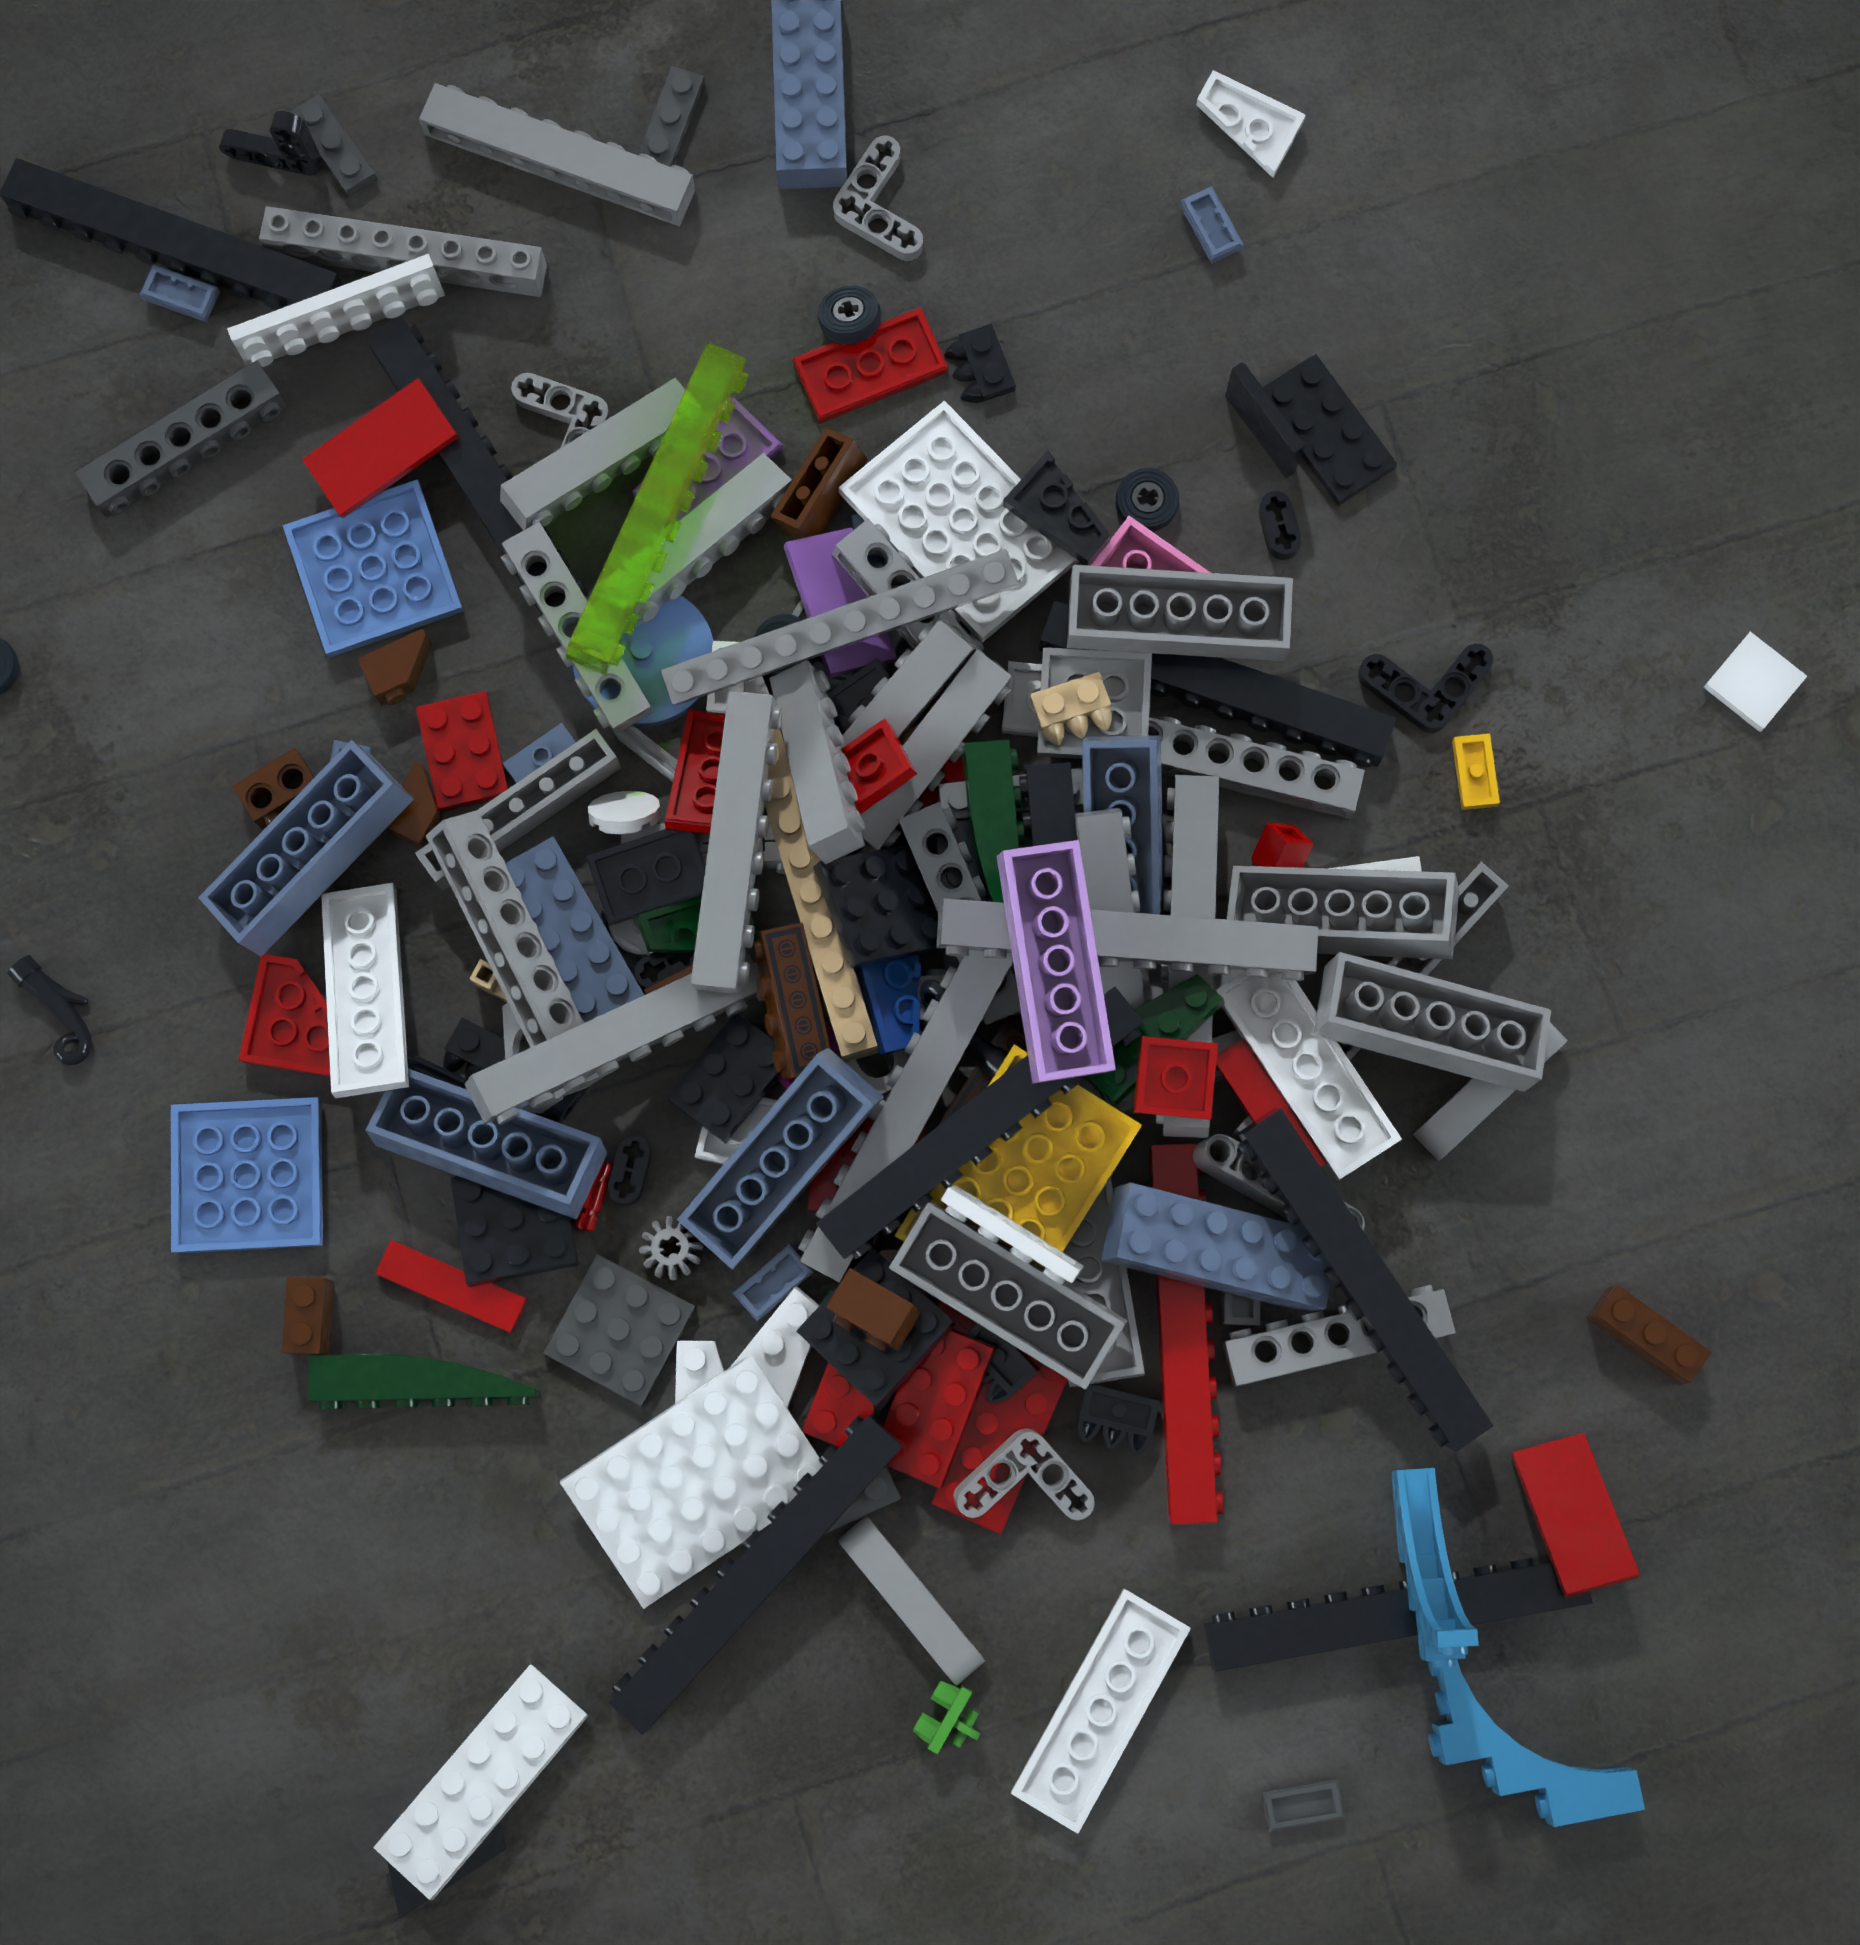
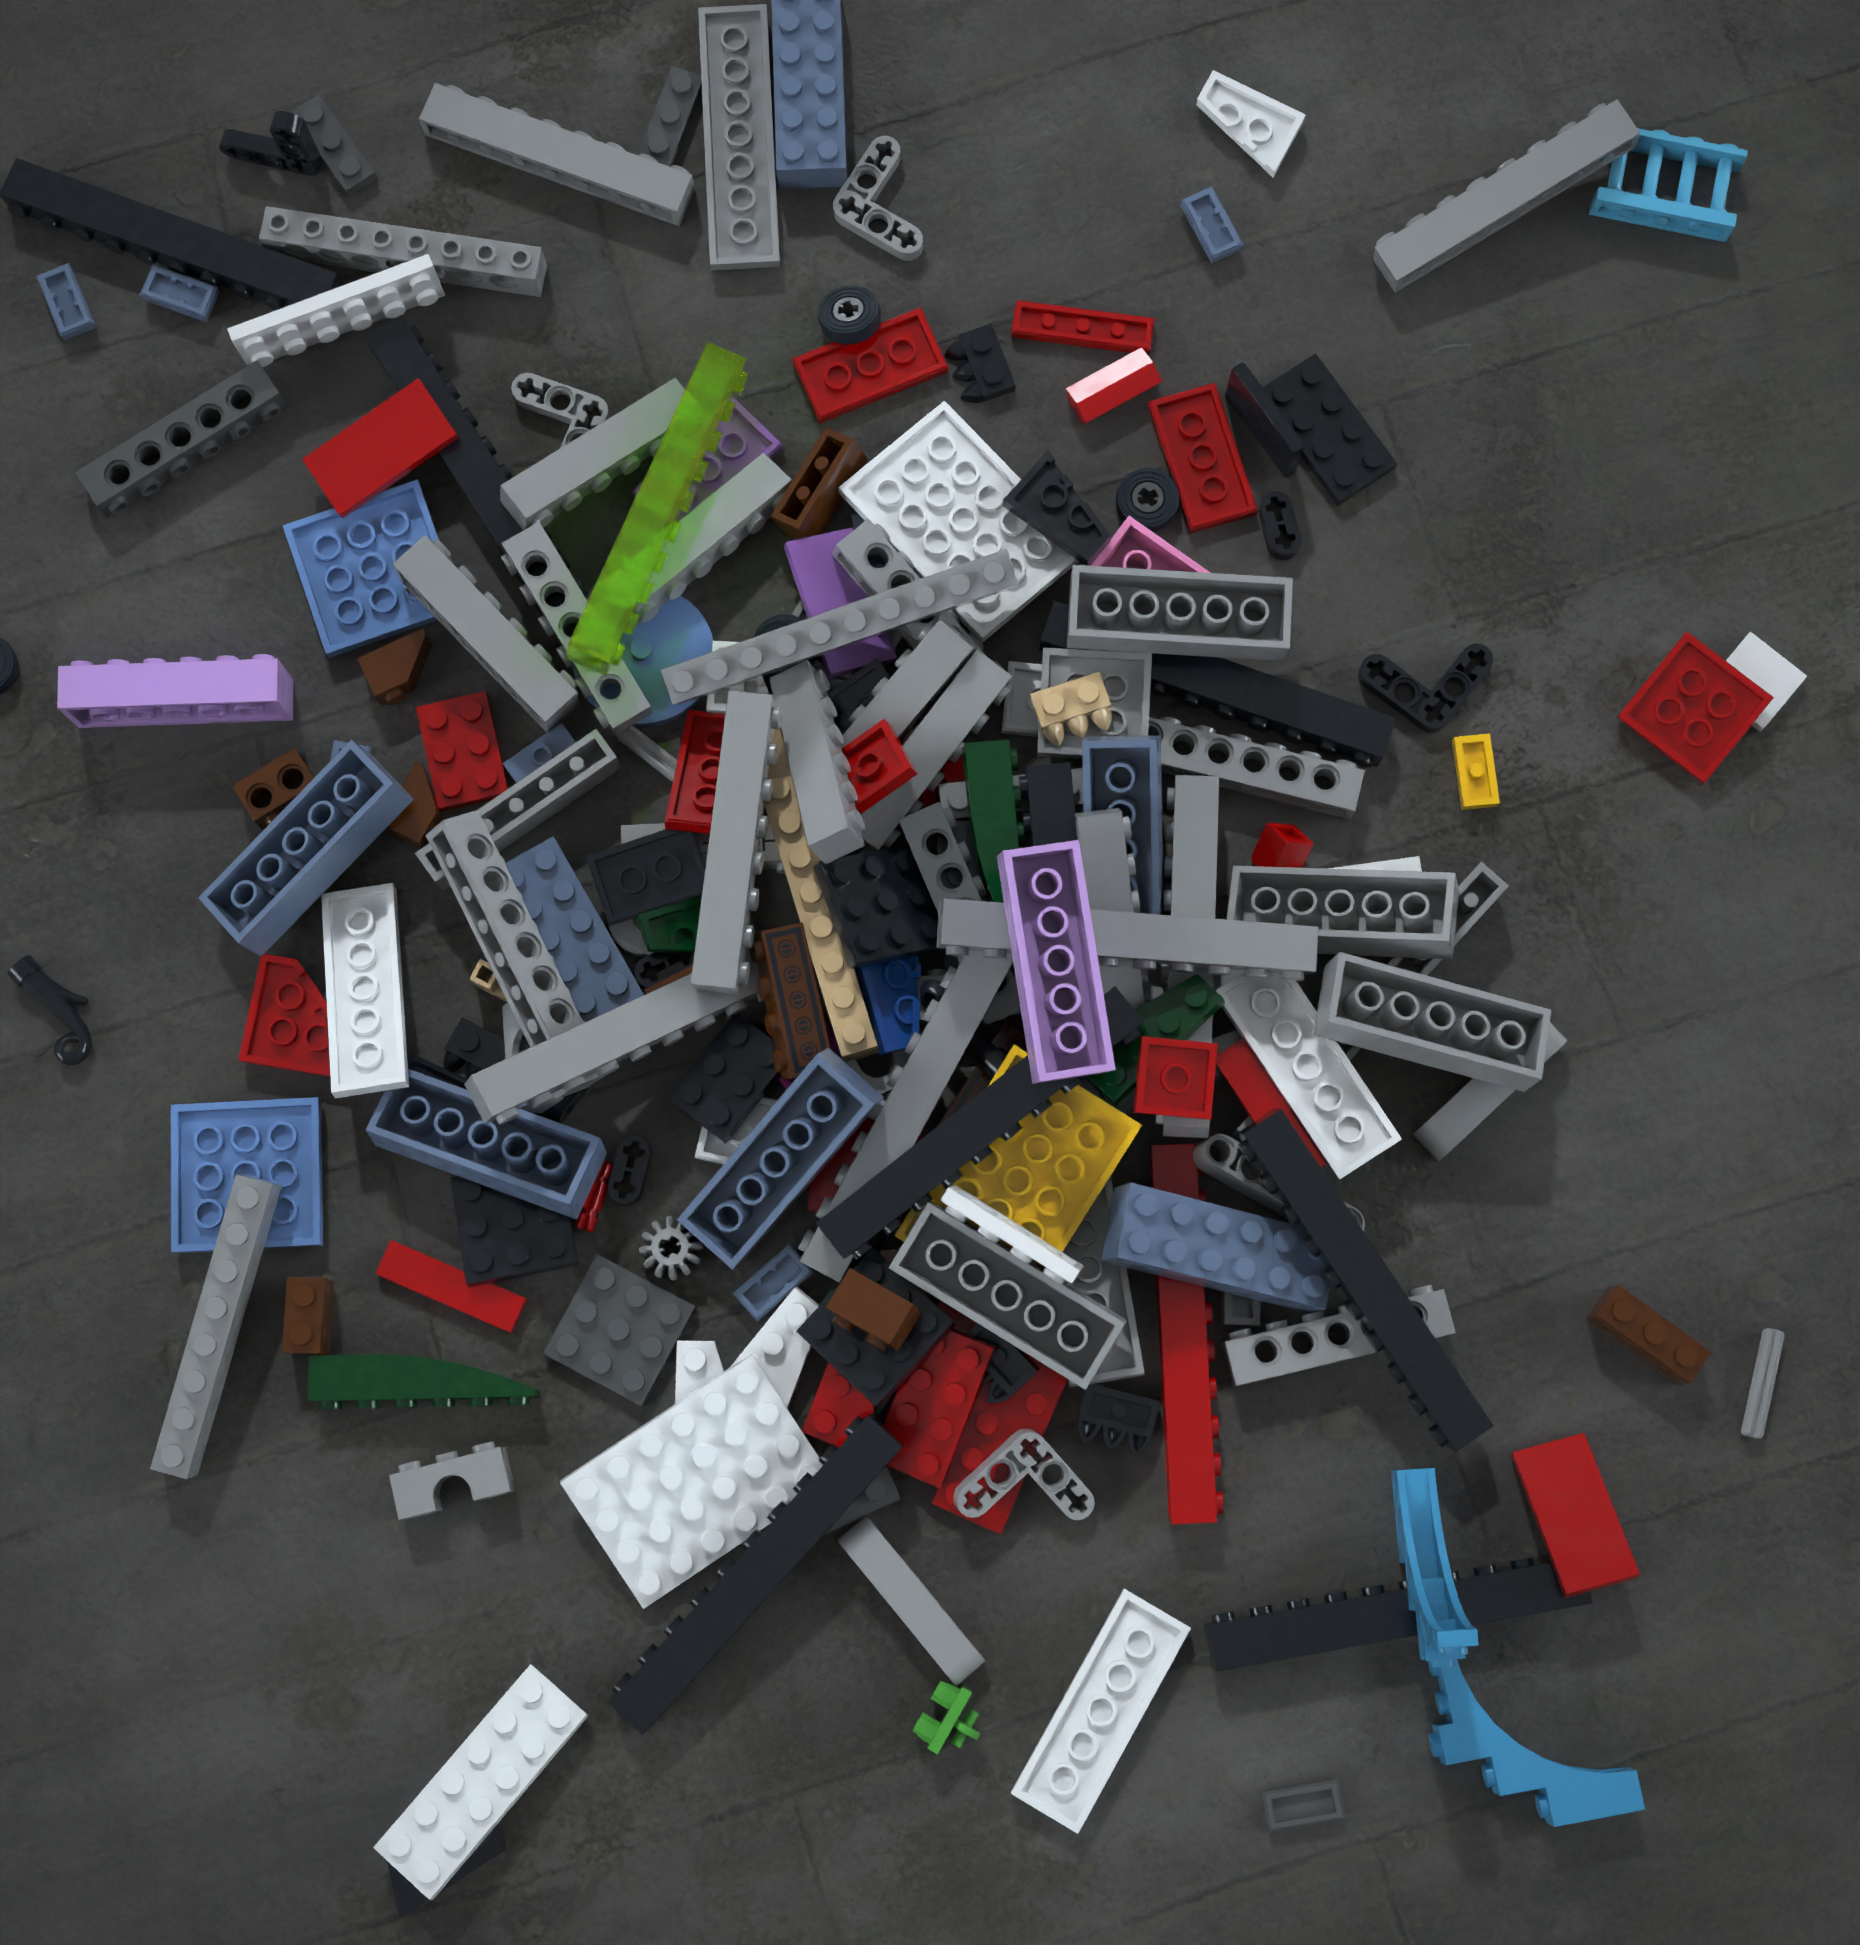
white tile [588,791,661,834] -> none
none -> sand blue plate [36,263,97,341]
none -> lavender brick [57,654,294,728]
none -> light grey brick [150,1174,282,1479]
none -> light grey arch [389,1441,516,1520]
none -> light grey brick [393,535,580,733]
none -> light grey plate [698,4,780,271]
none -> red tile [1011,300,1155,355]
none -> red piece [1066,347,1163,425]
none -> red tile [1147,383,1258,534]
none -> light grey brick [1373,99,1640,293]
none -> medium azure fence [1589,128,1748,242]
none -> red plate [1617,631,1774,784]
none -> light grey axle [1741,1328,1785,1439]

